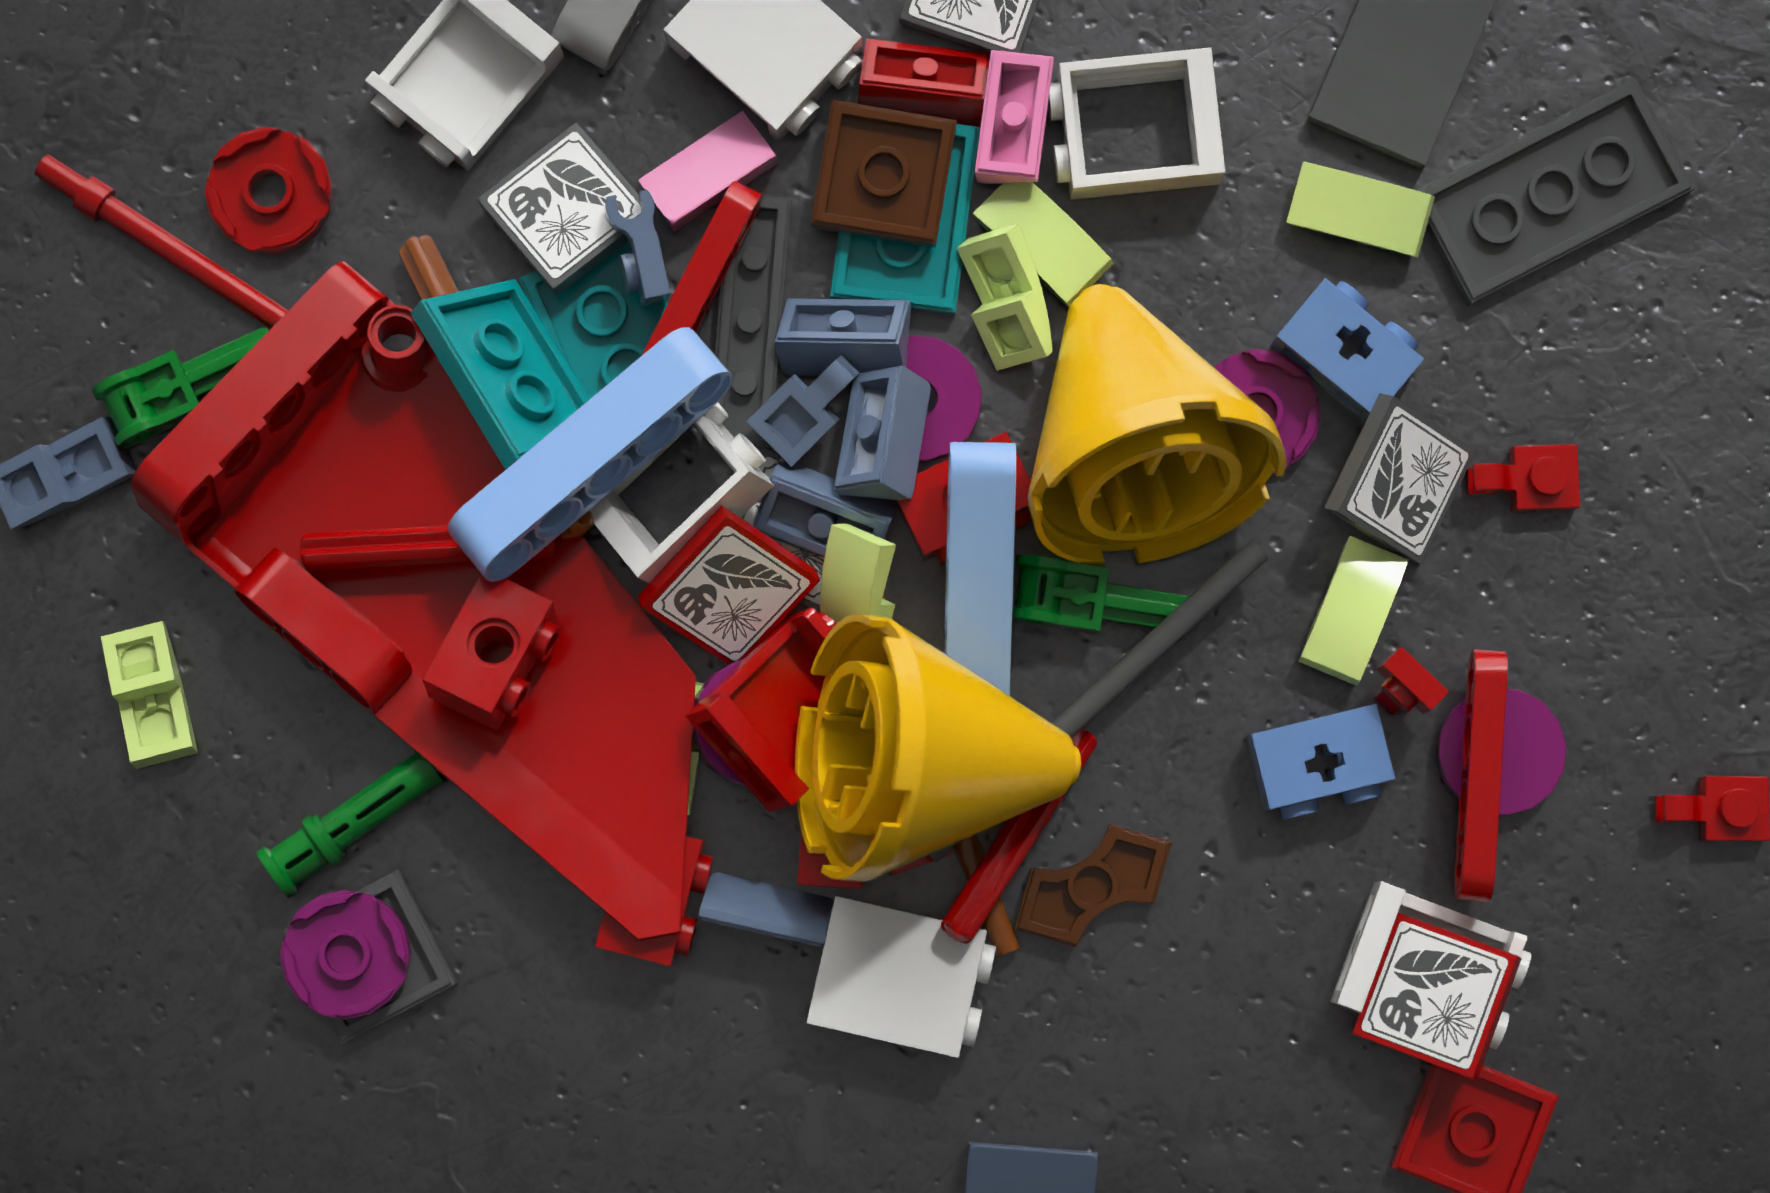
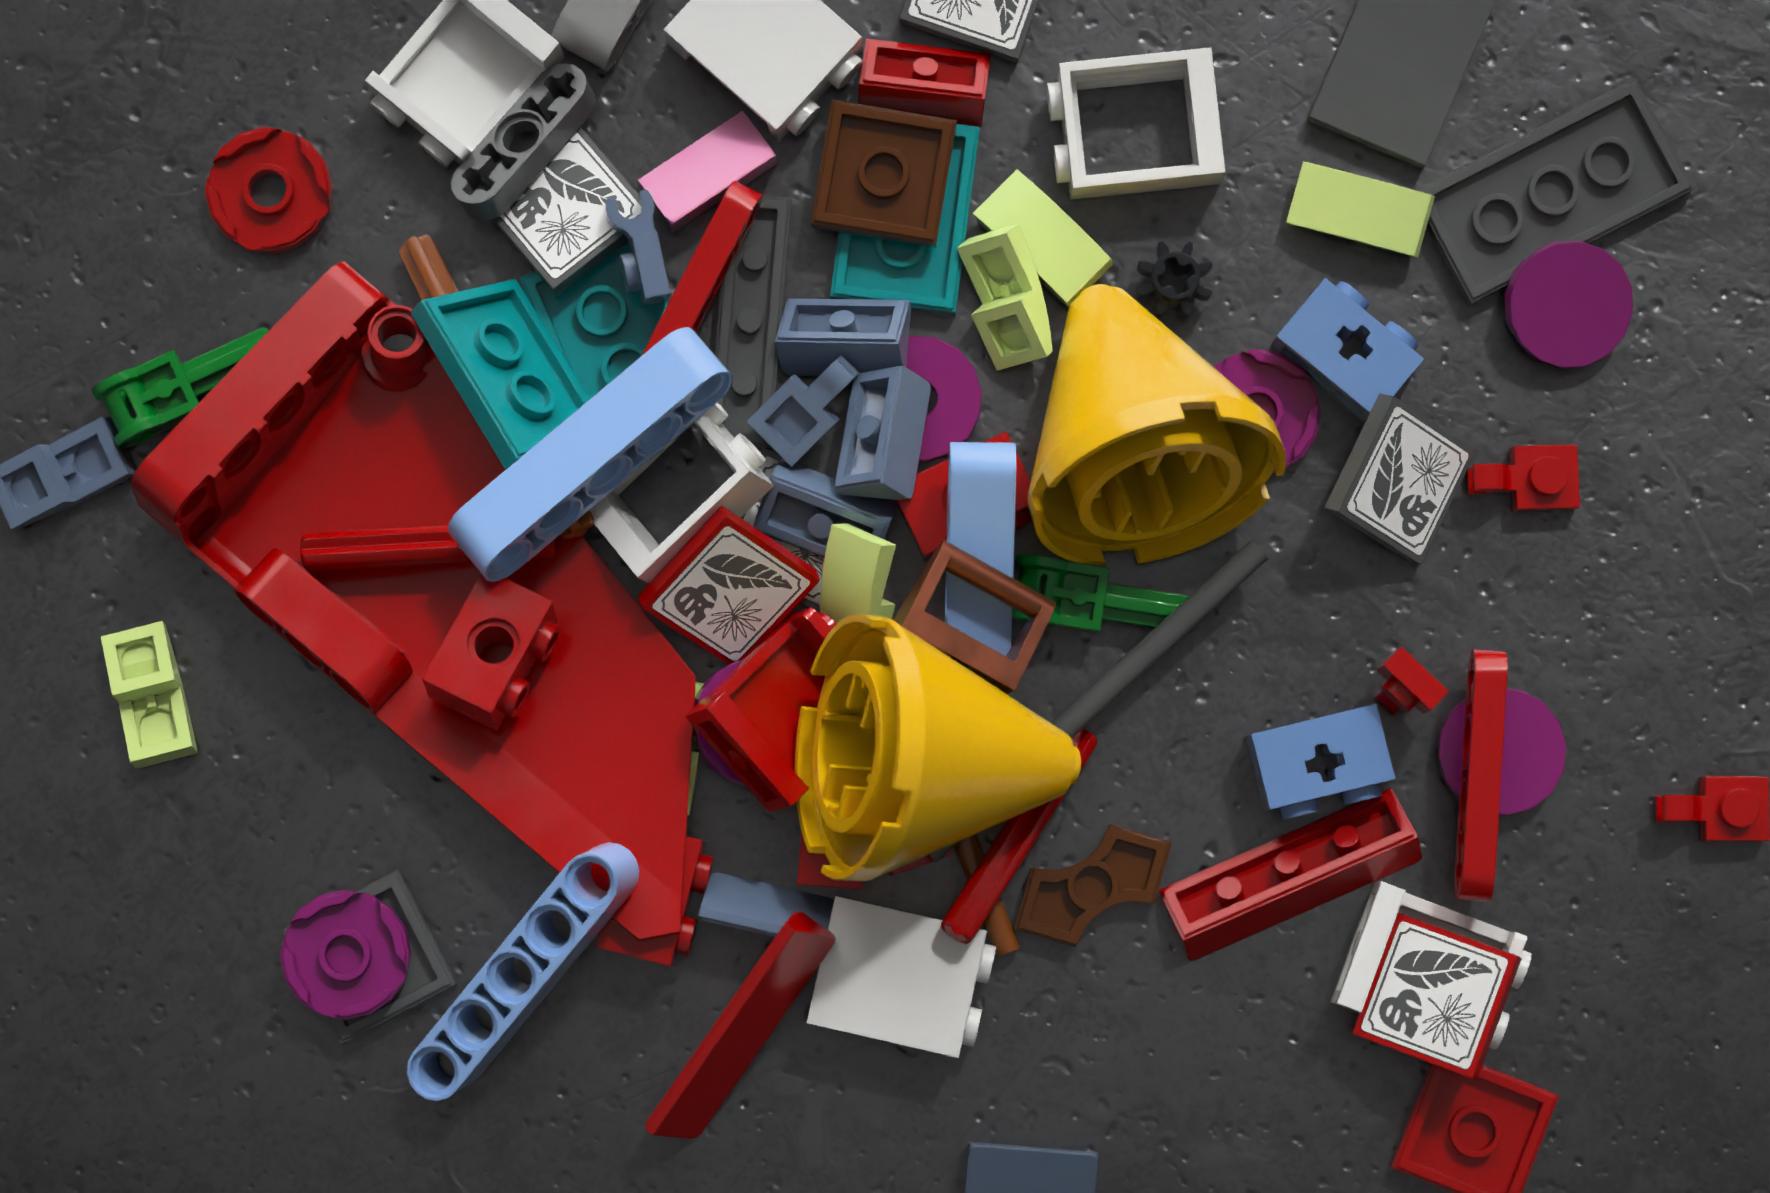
red bar [34,154,289,329] -> none
green pin [256,752,443,898] -> none
bright pink slope [975,50,1054,184] -> none
yellowish green slope [1298,536,1409,686] -> none
none -> light blue beam [407,842,639,1101]
none -> dark grey beam [451,64,596,221]
none -> red slope [645,911,836,1139]
none -> copper tile [893,540,1056,695]
none -> black gear [1136,241,1213,320]
none -> red slope [1158,788,1422,961]
none -> magenta tile [1505,240,1633,368]

